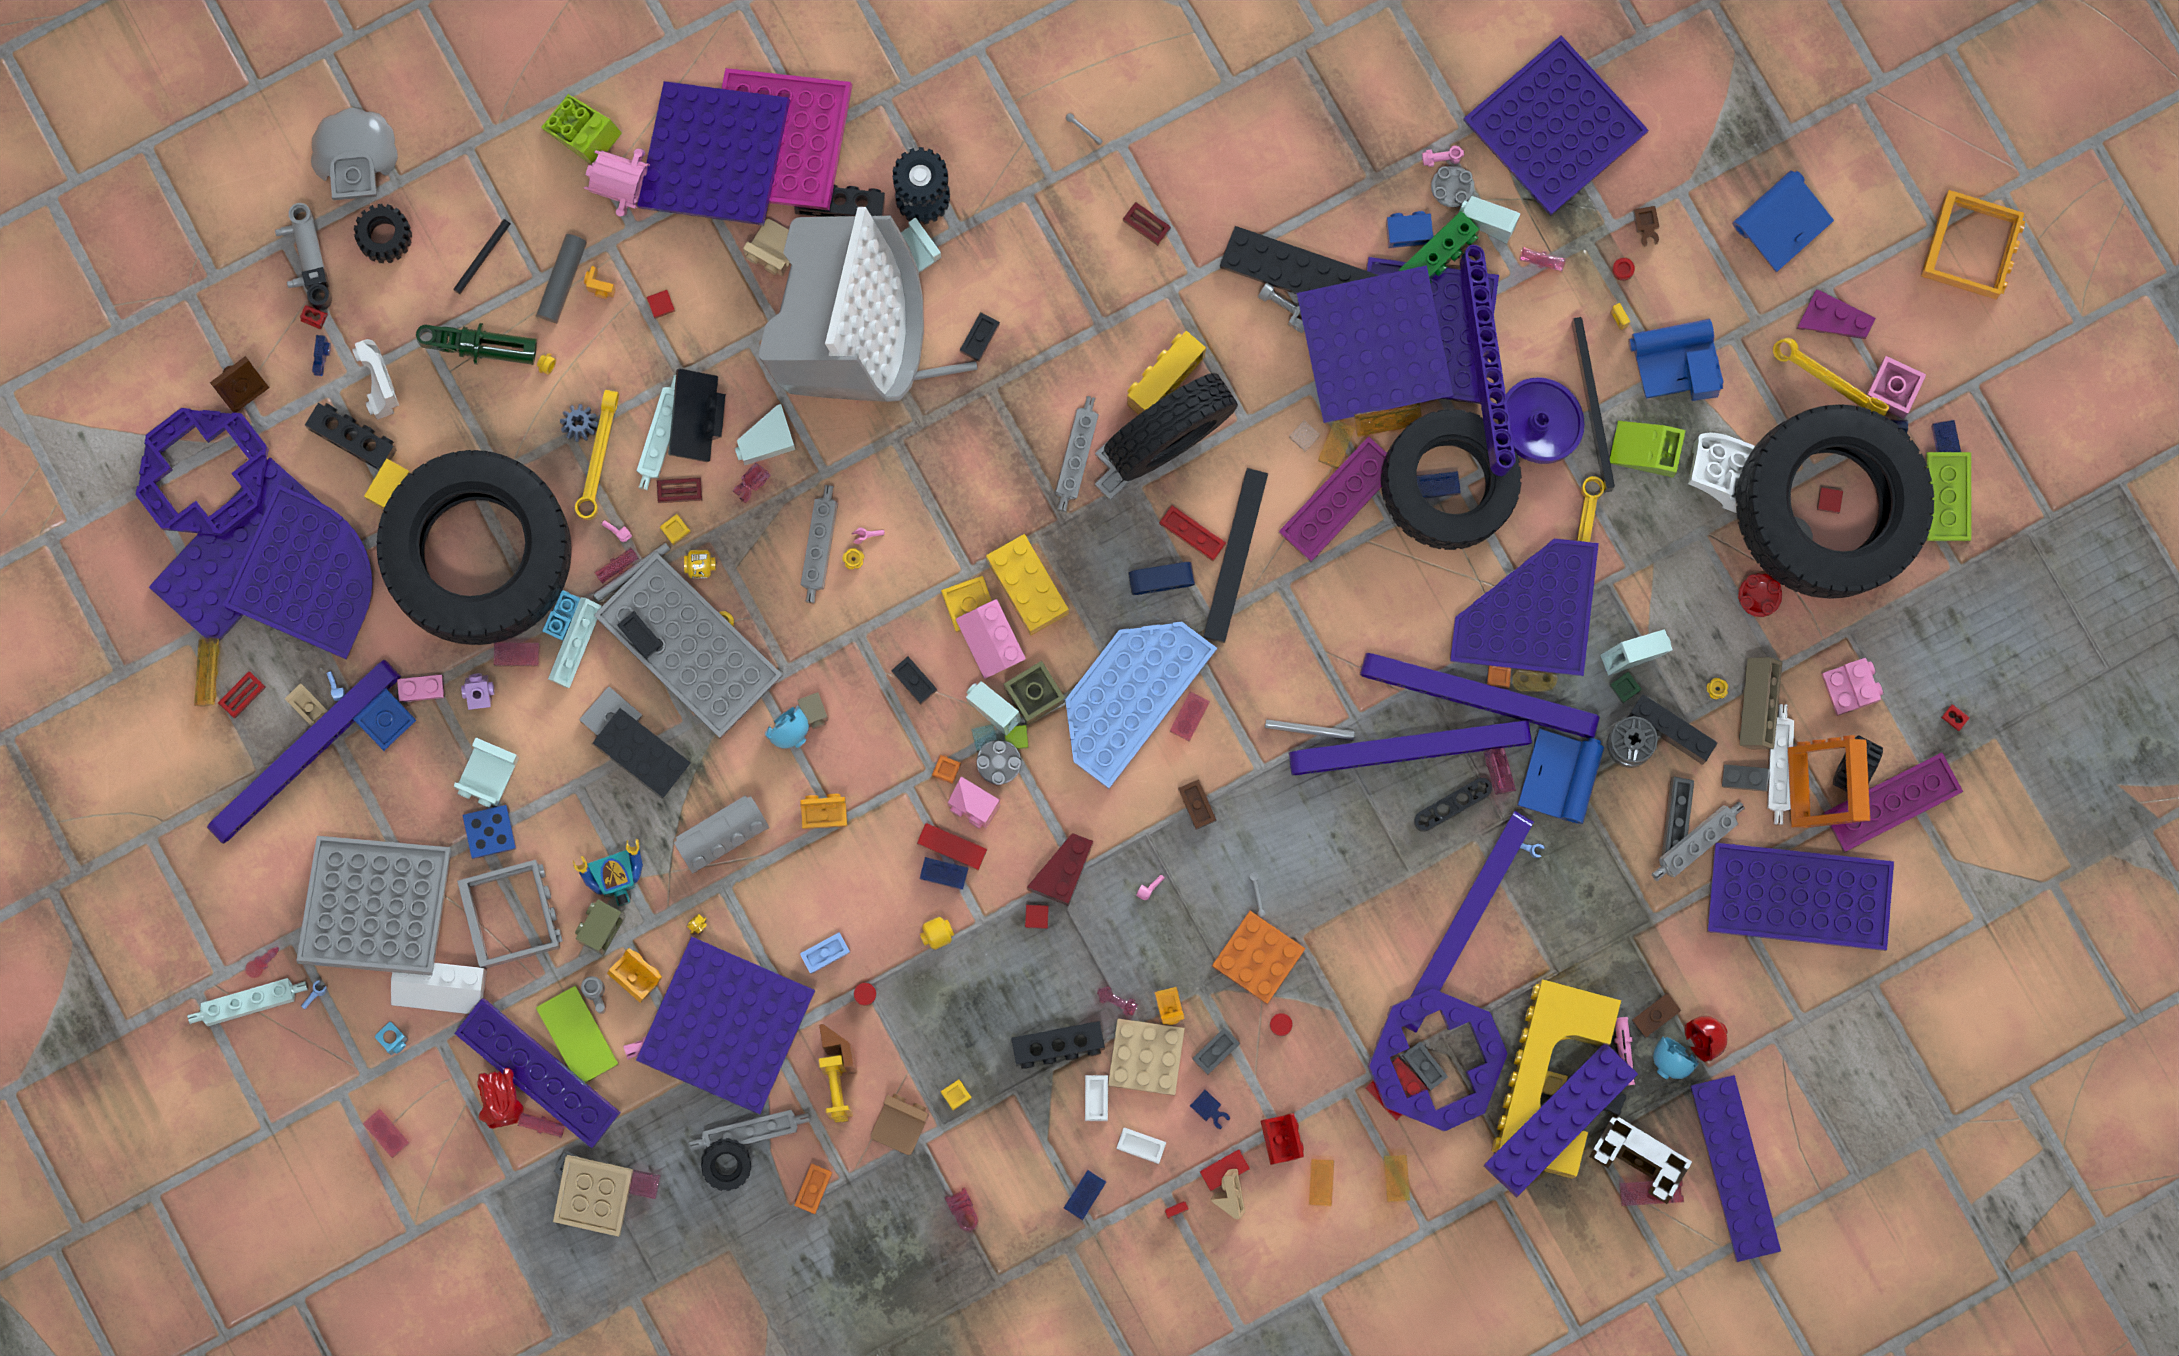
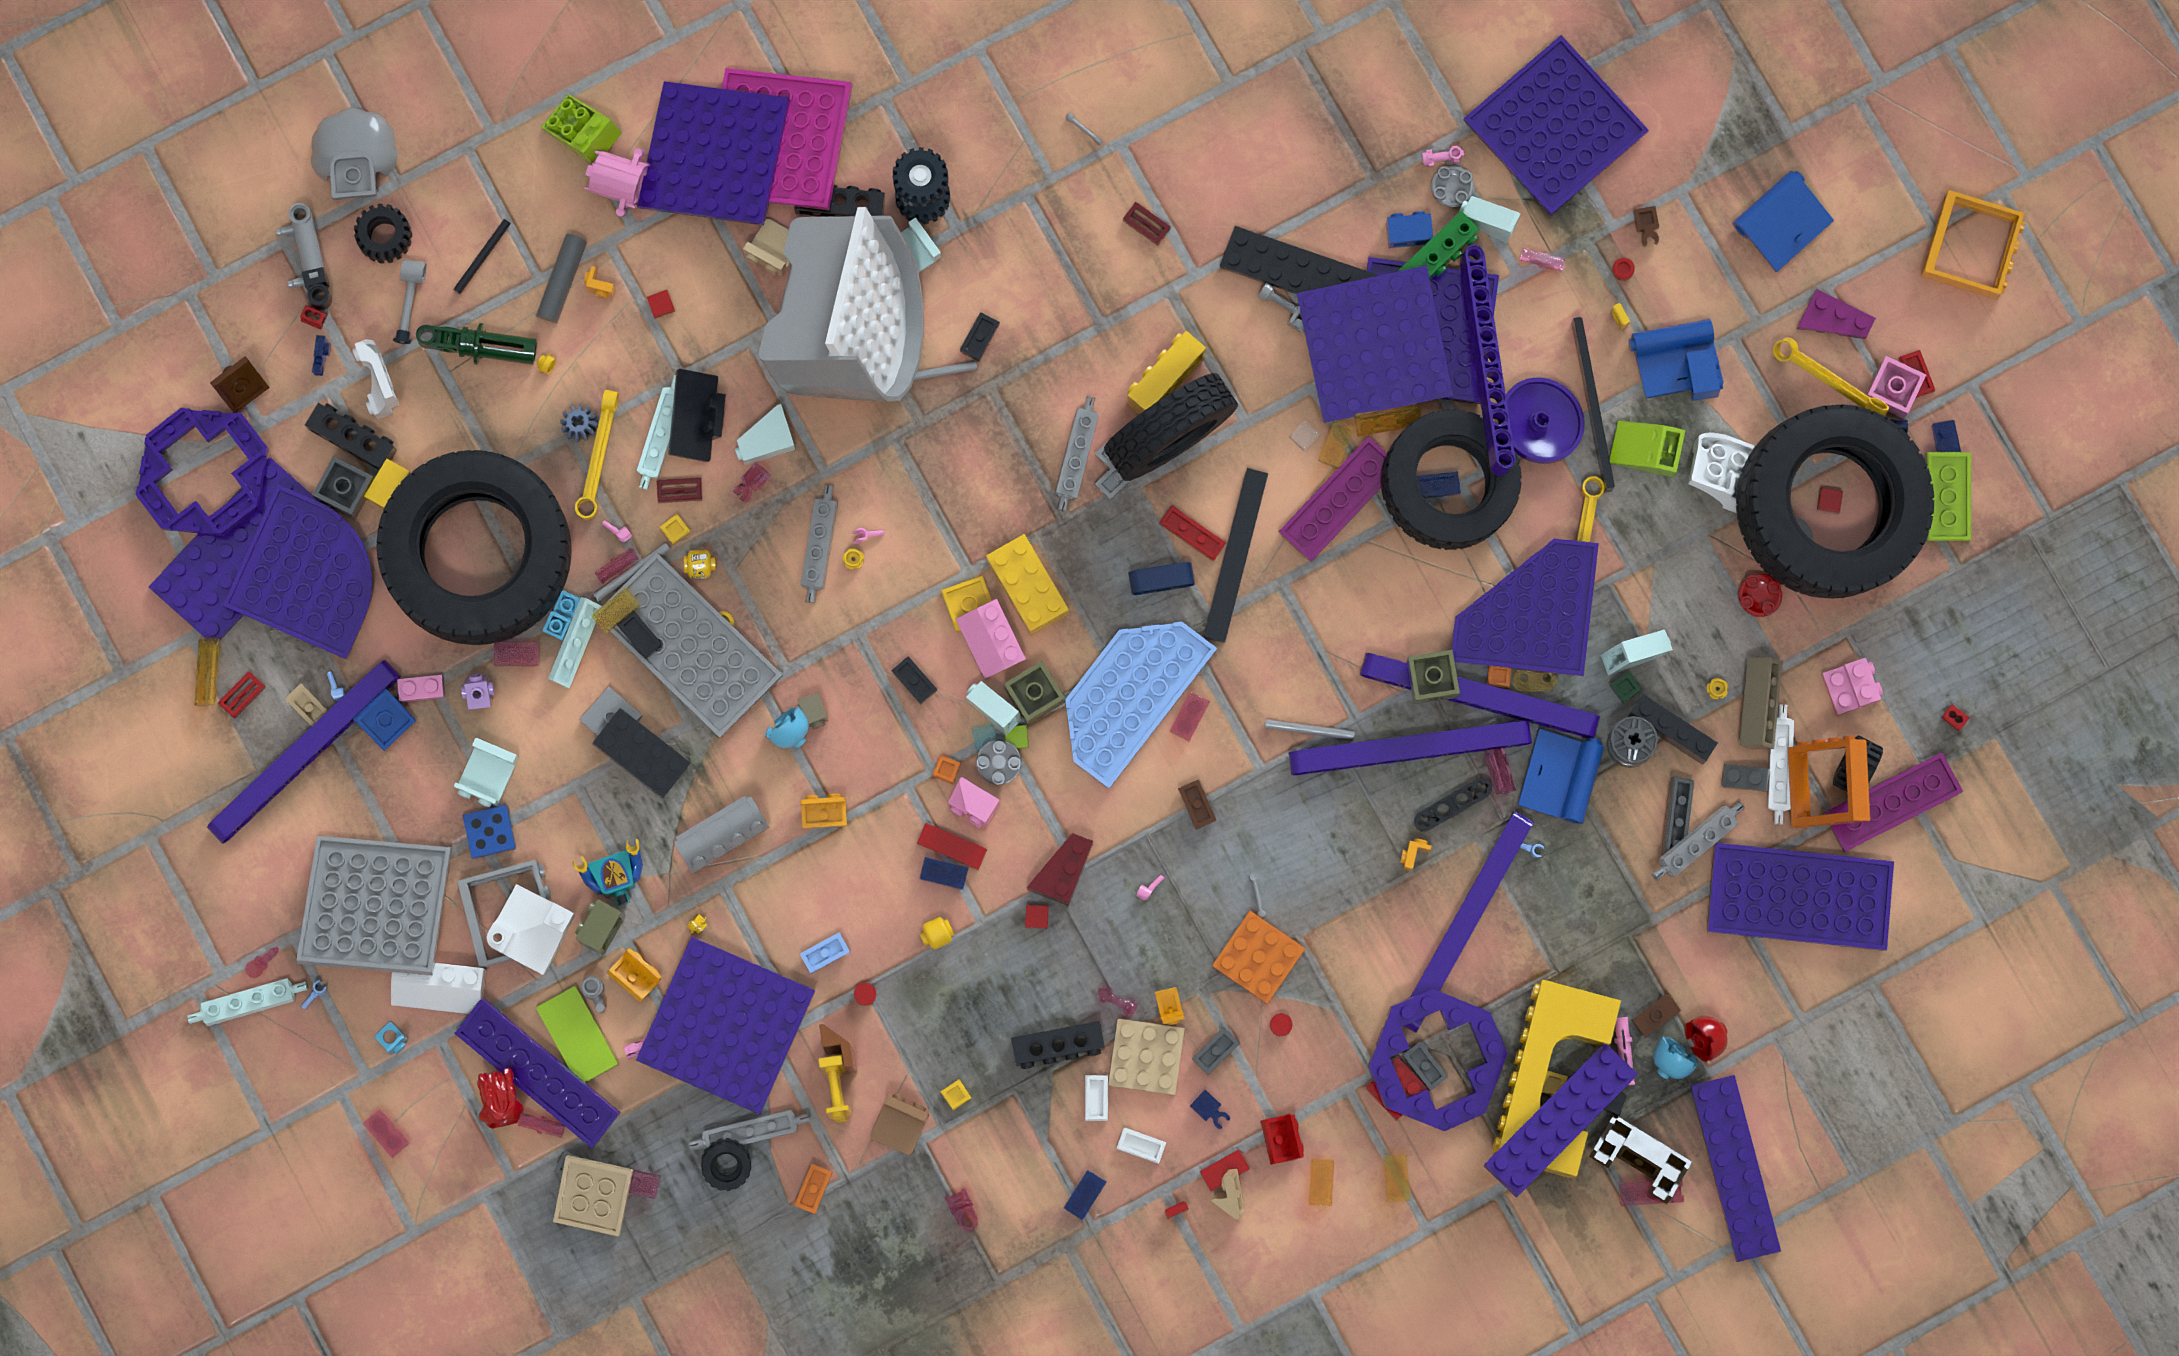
none -> dark grey brick [312,456,374,520]
none -> light grey piece [393,259,427,344]
none -> white slope [487,884,575,975]
none -> clear yellow plate [591,588,640,634]
none -> light orange bracket [1400,839,1432,871]
none -> olive brick [1407,650,1460,704]
none -> red tile [1898,350,1936,398]

